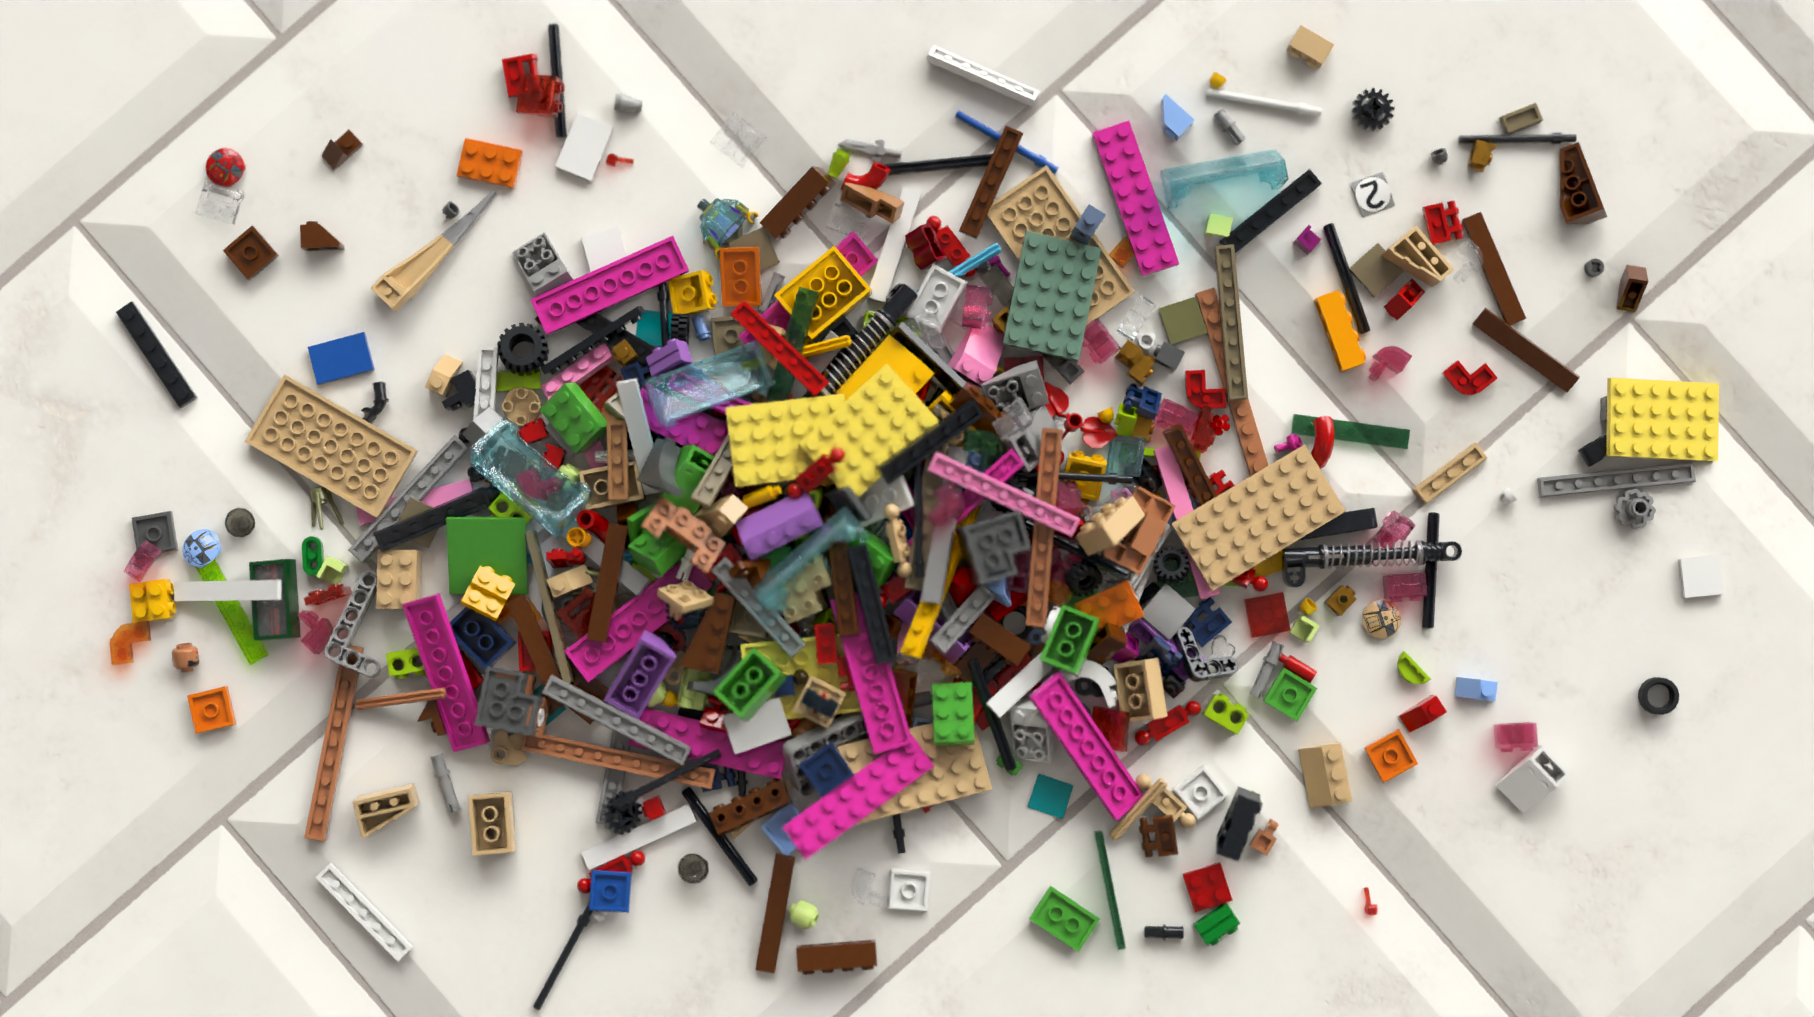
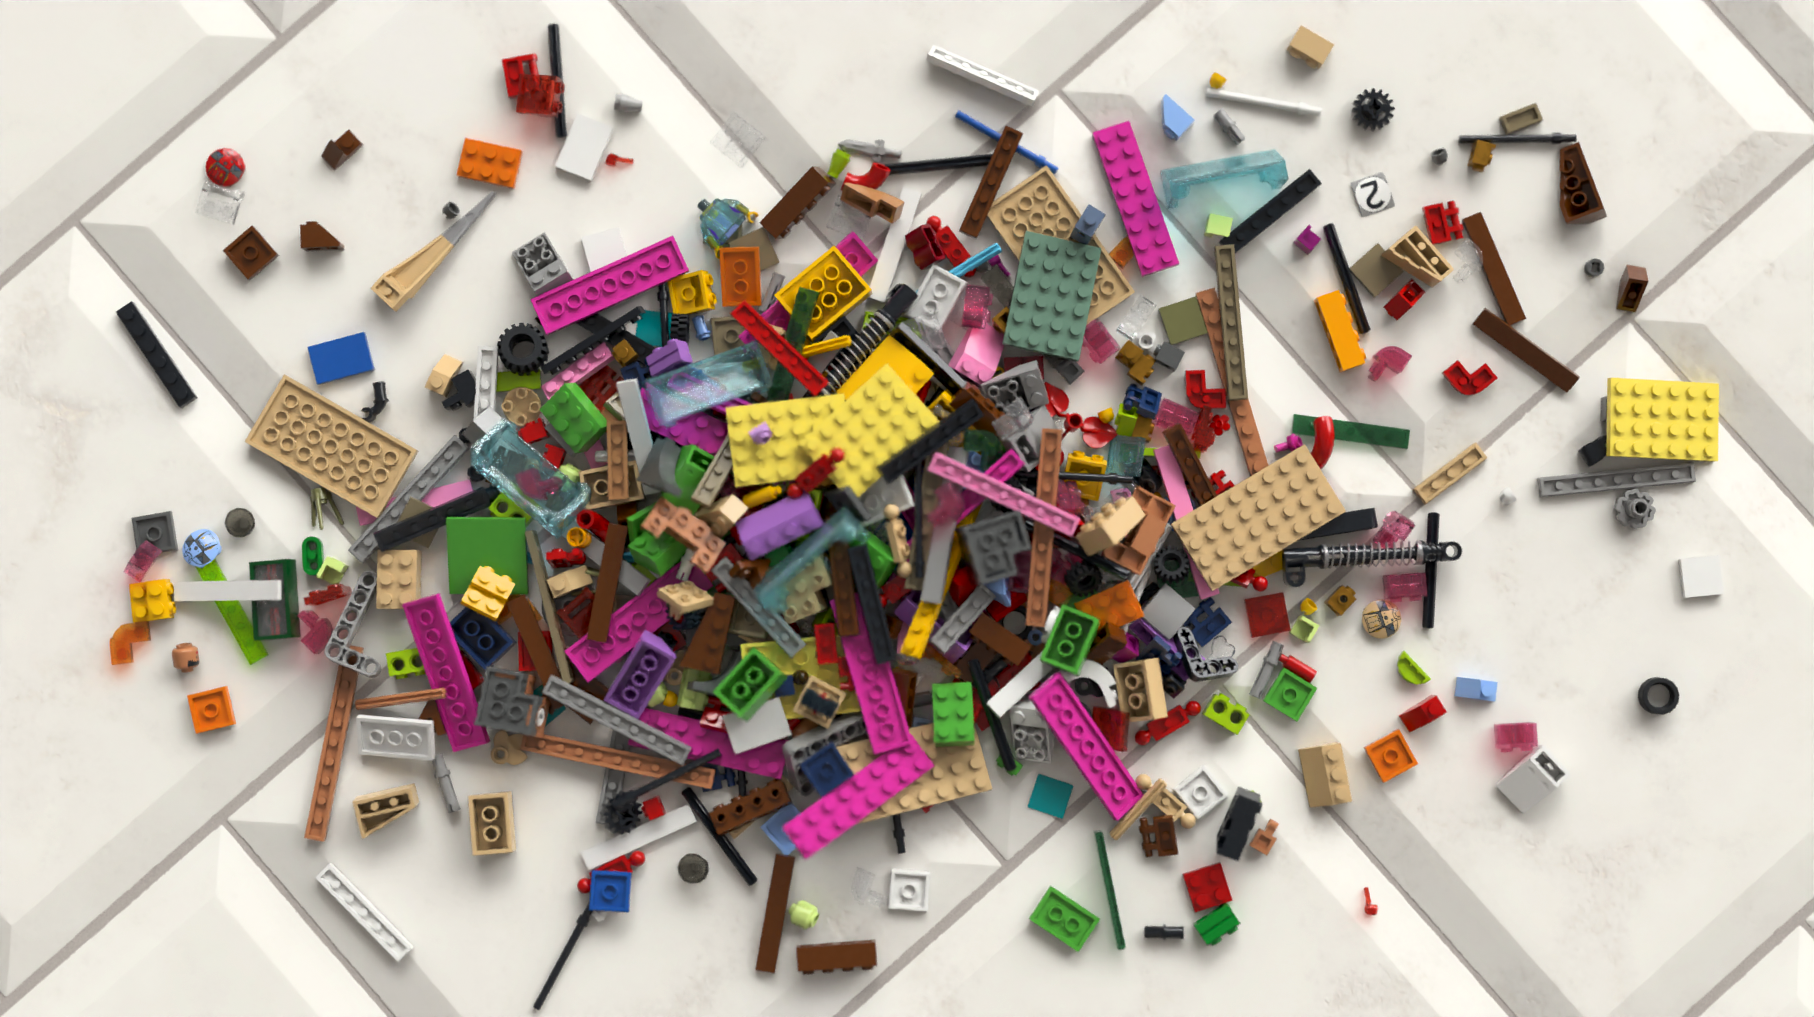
none -> white plate [356,715,435,761]
none -> lavender plate [748,422,772,444]

